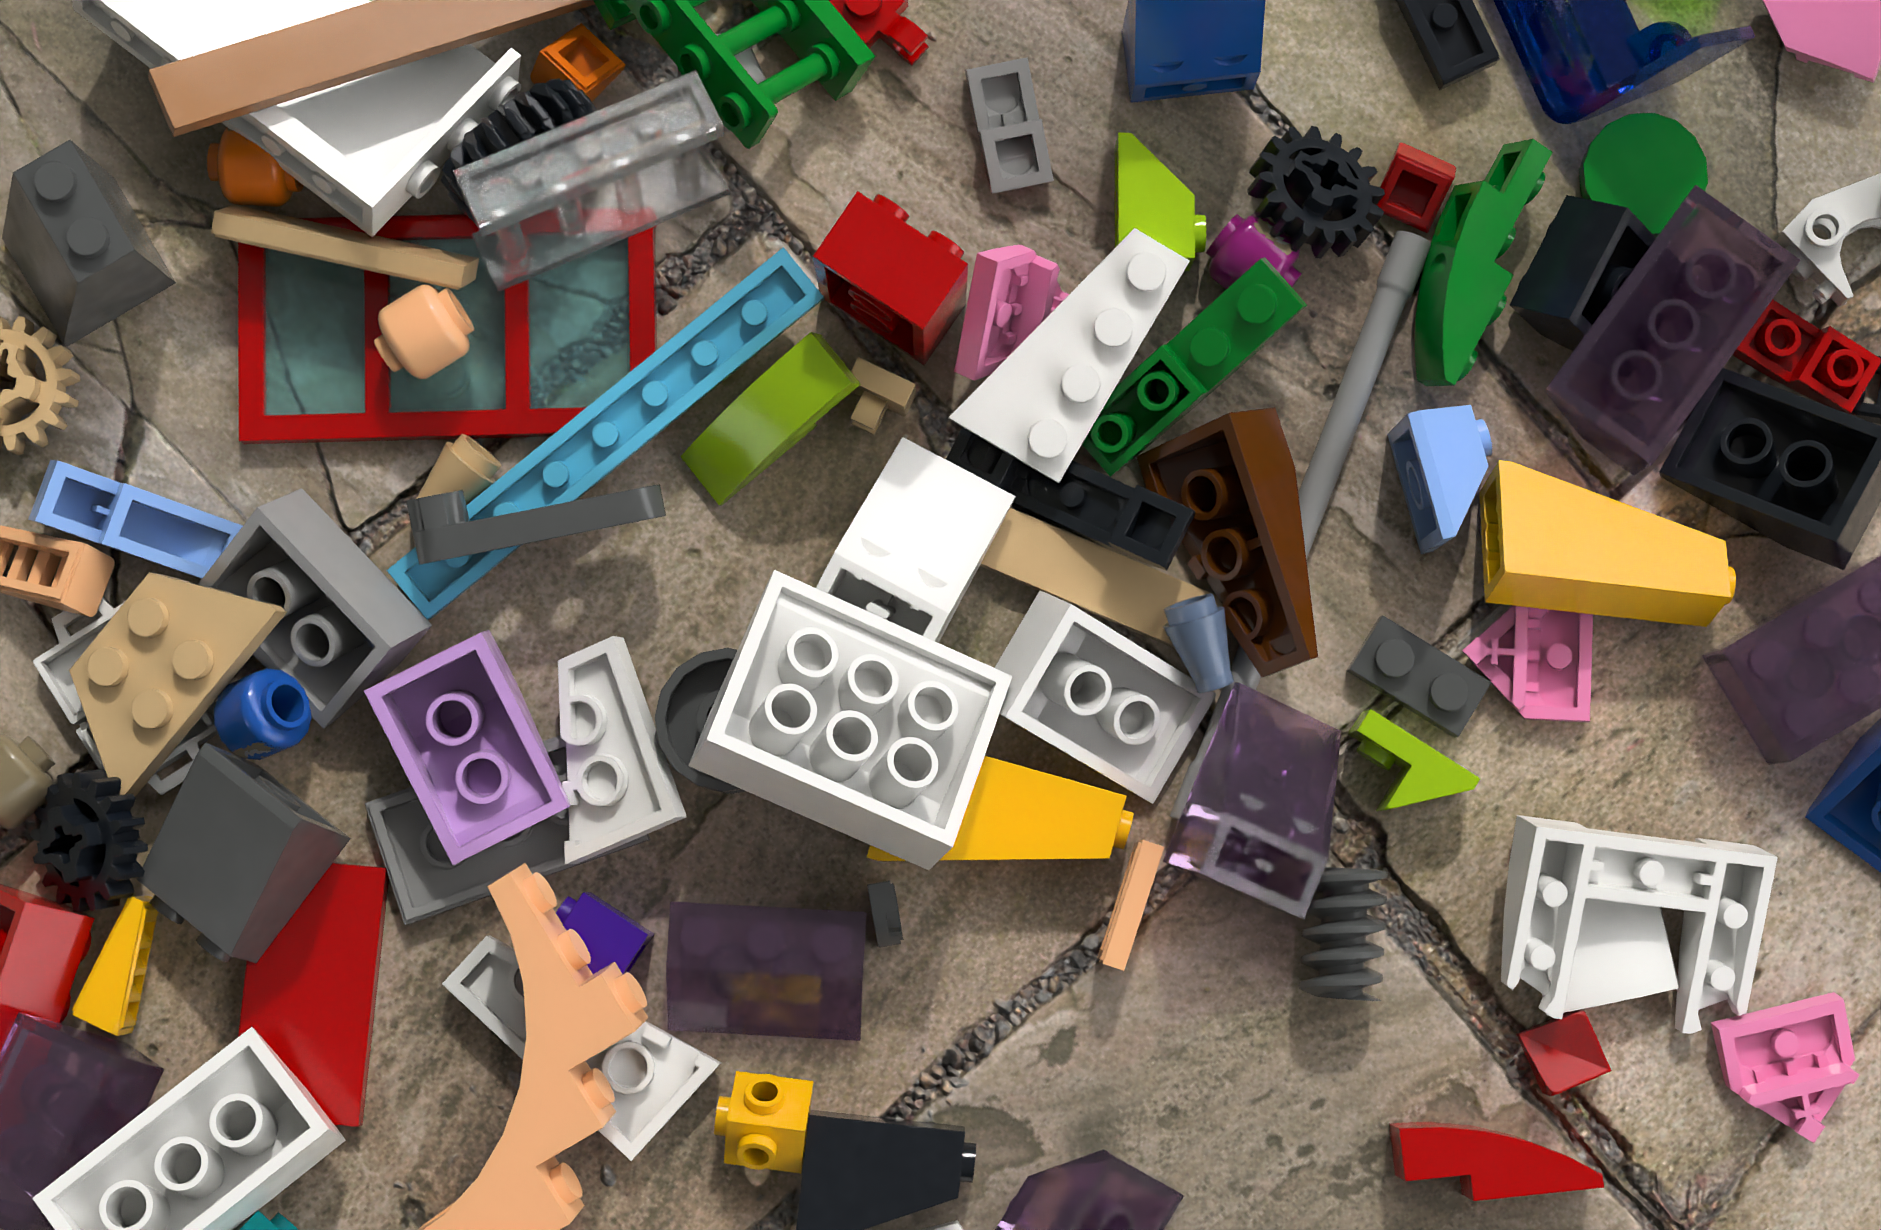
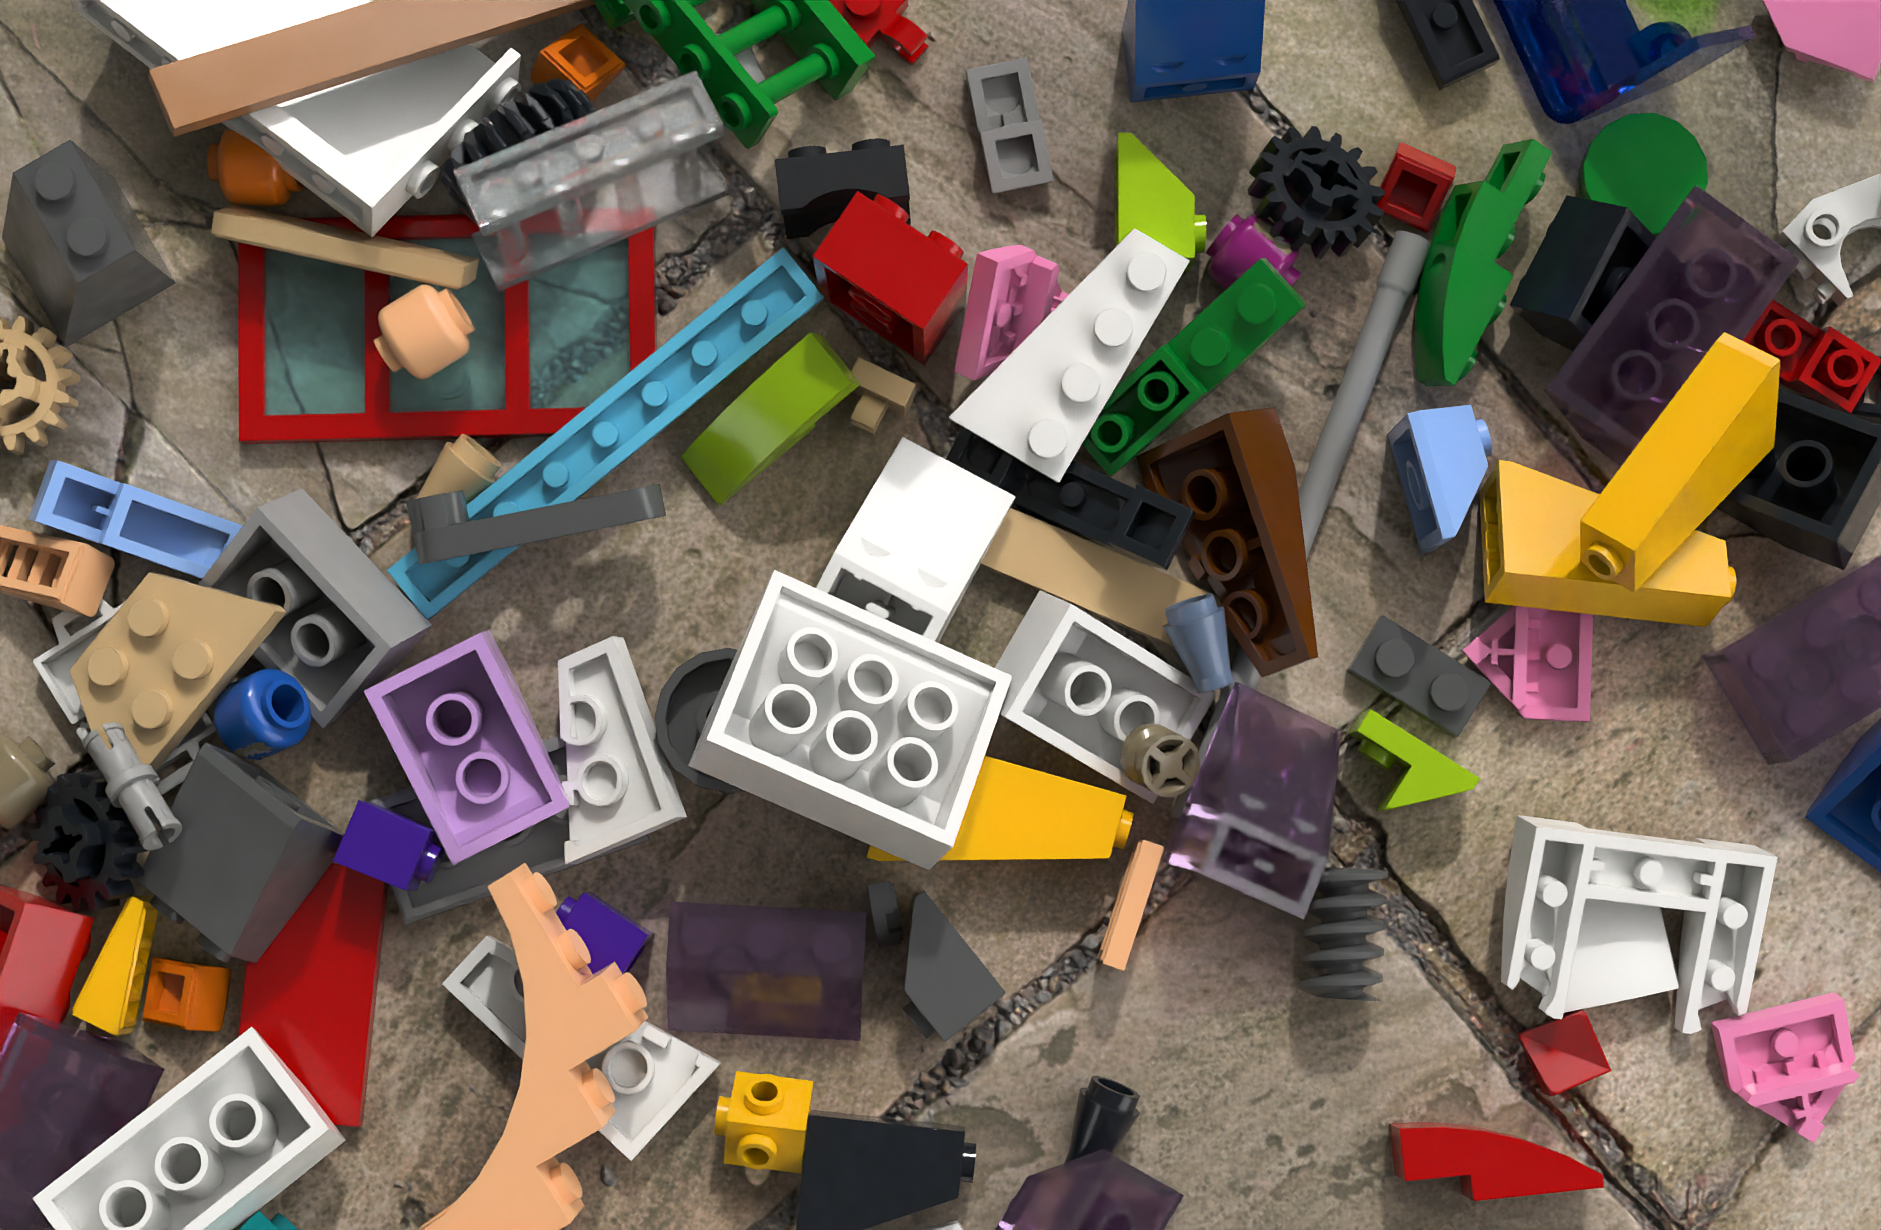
none -> light grey pin [83,722,182,850]
none -> orange slope [142,957,231,1031]
none -> dark purple brick [333,800,444,891]
none -> black brick [775,138,911,239]
none -> dark grey slope [903,891,1006,1042]
none -> black cone [1064,1076,1140,1178]
none -> dark tan wheel [1120,723,1200,797]
none -> yellow slope [1580,332,1781,592]

